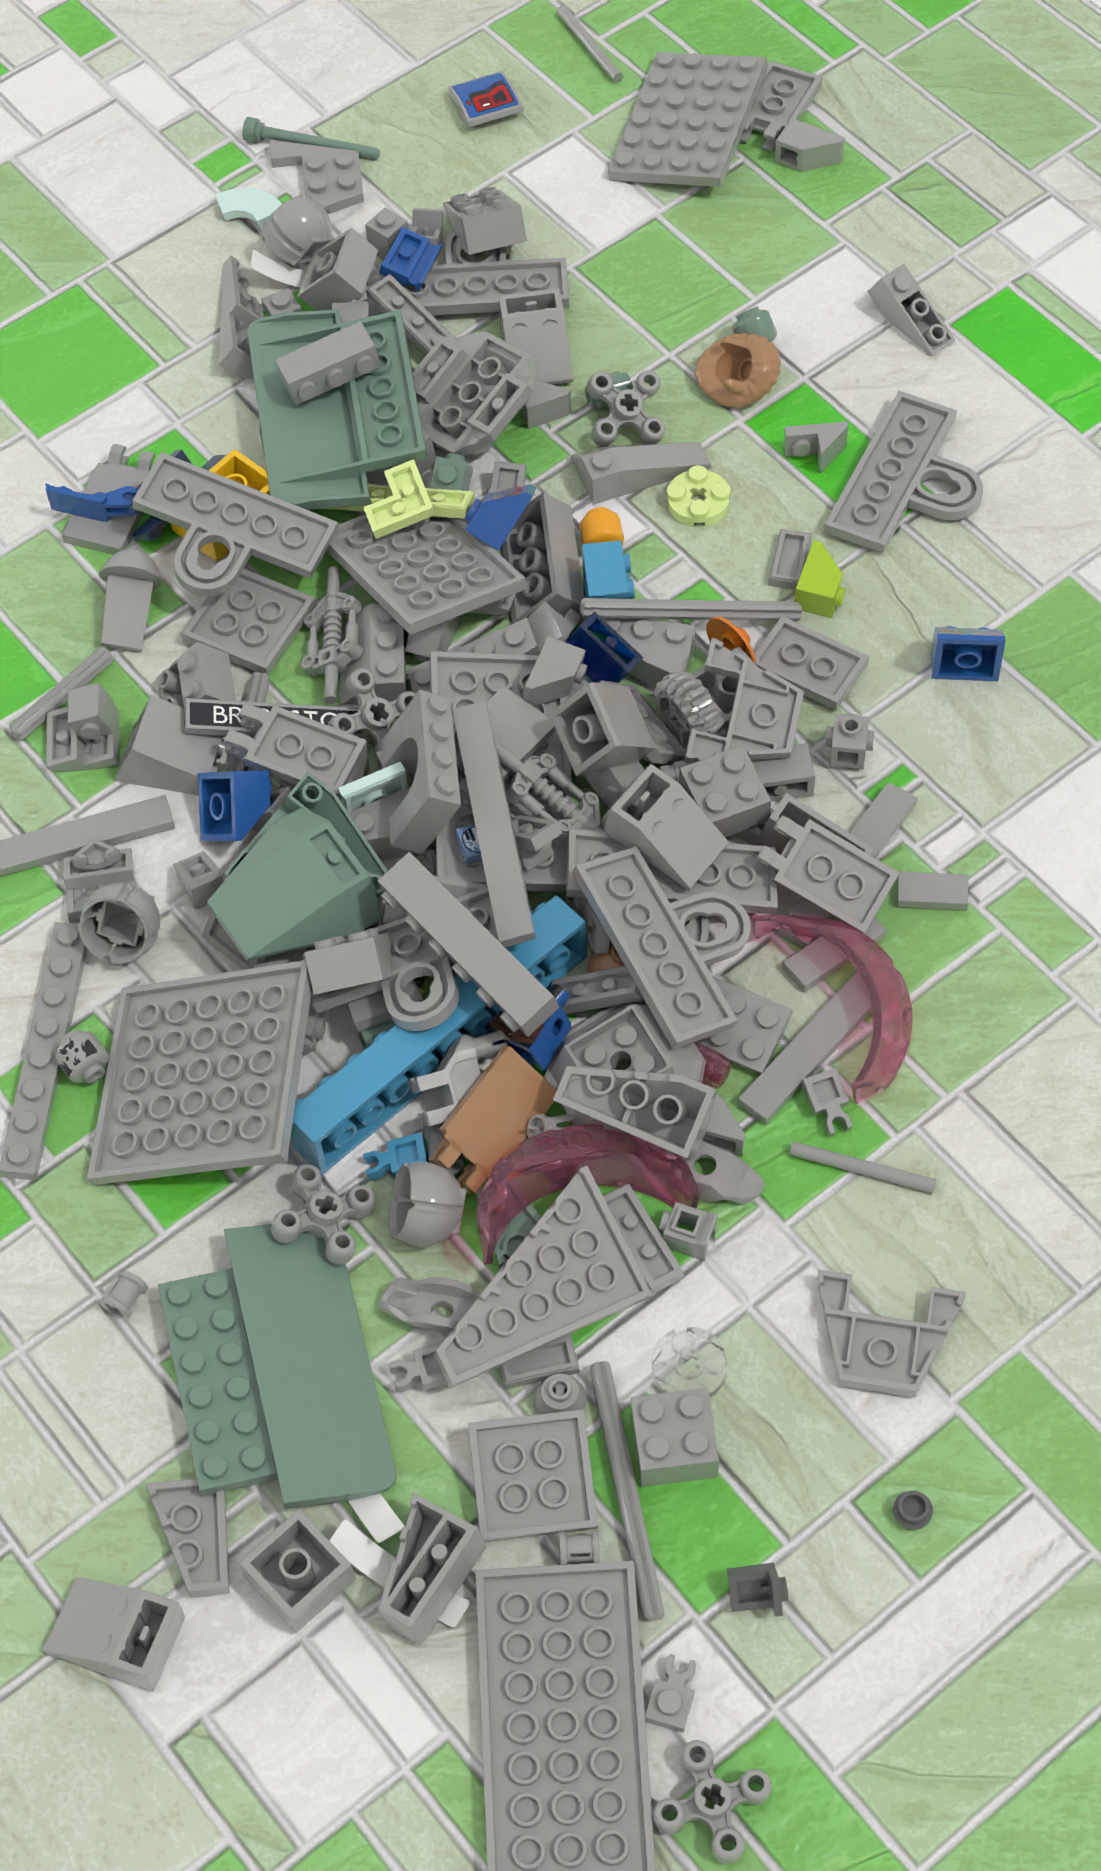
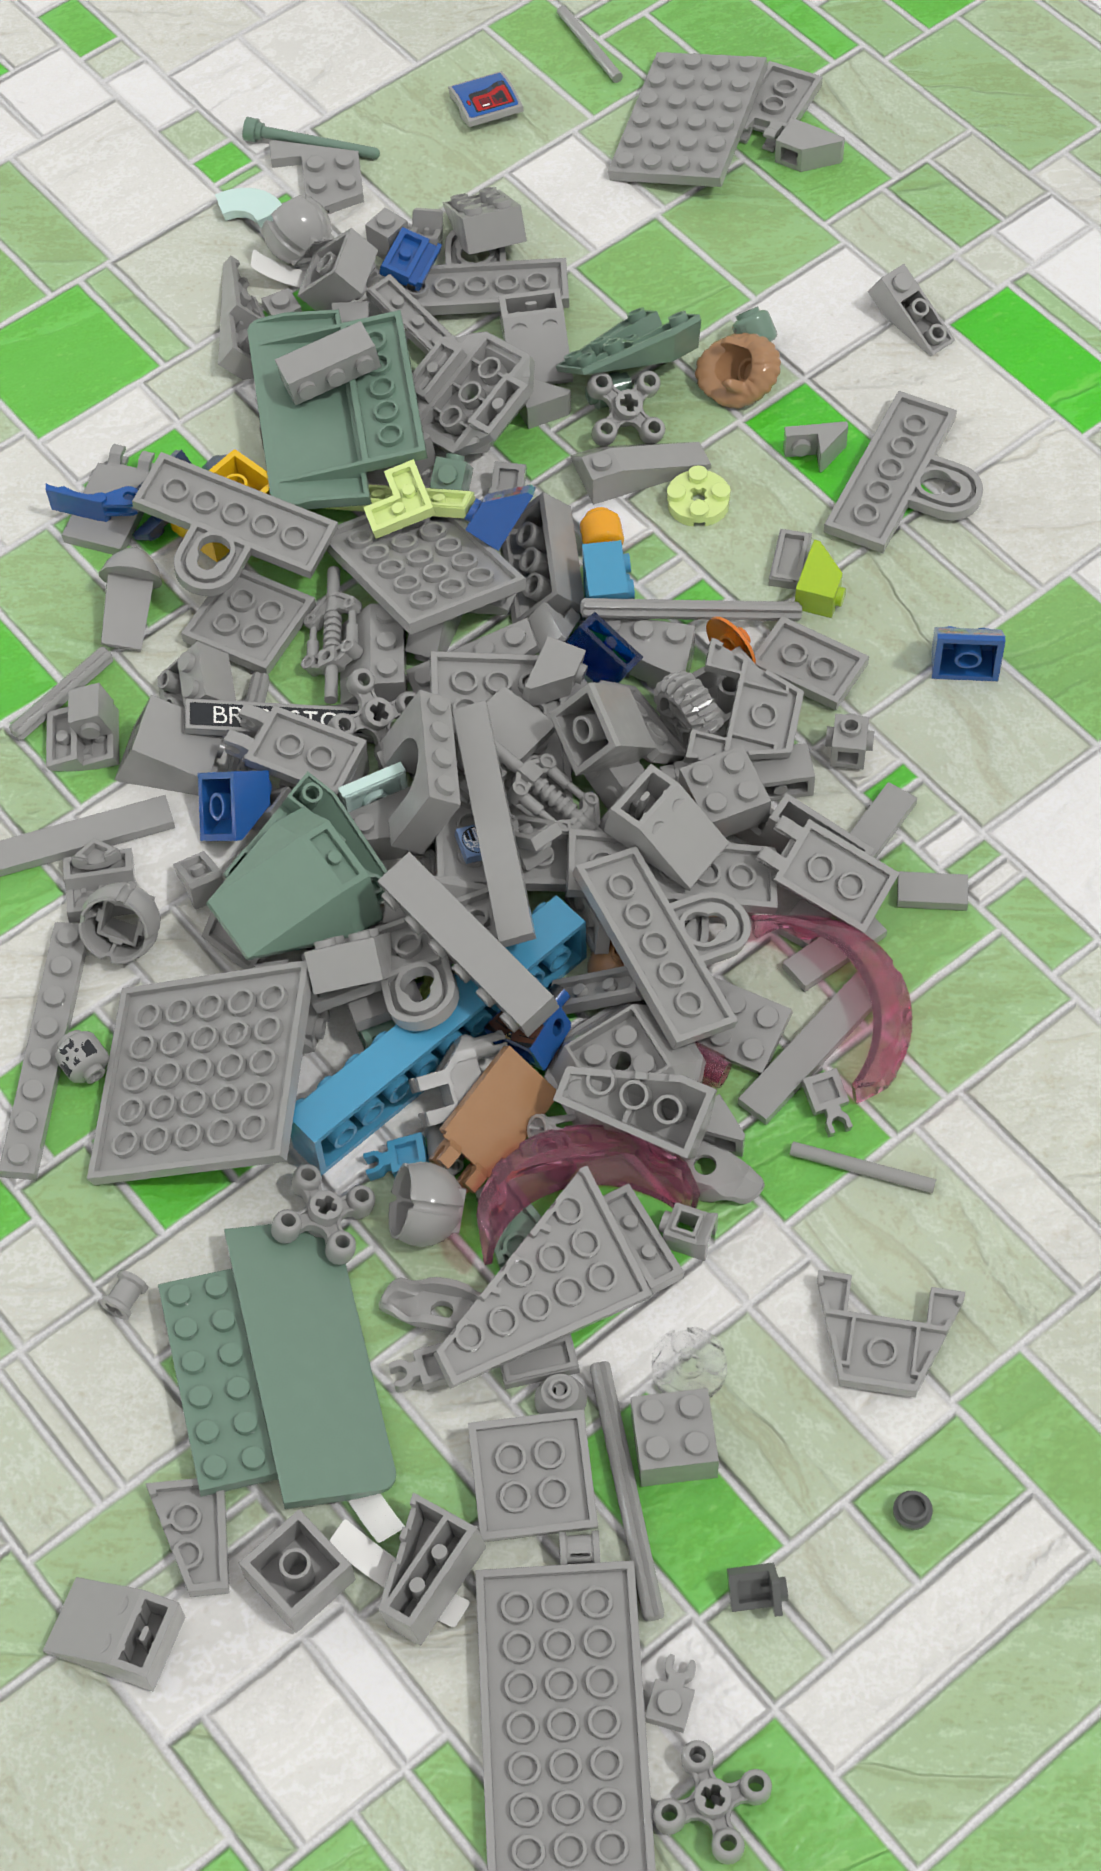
none -> sand green wedge [556,307,701,375]

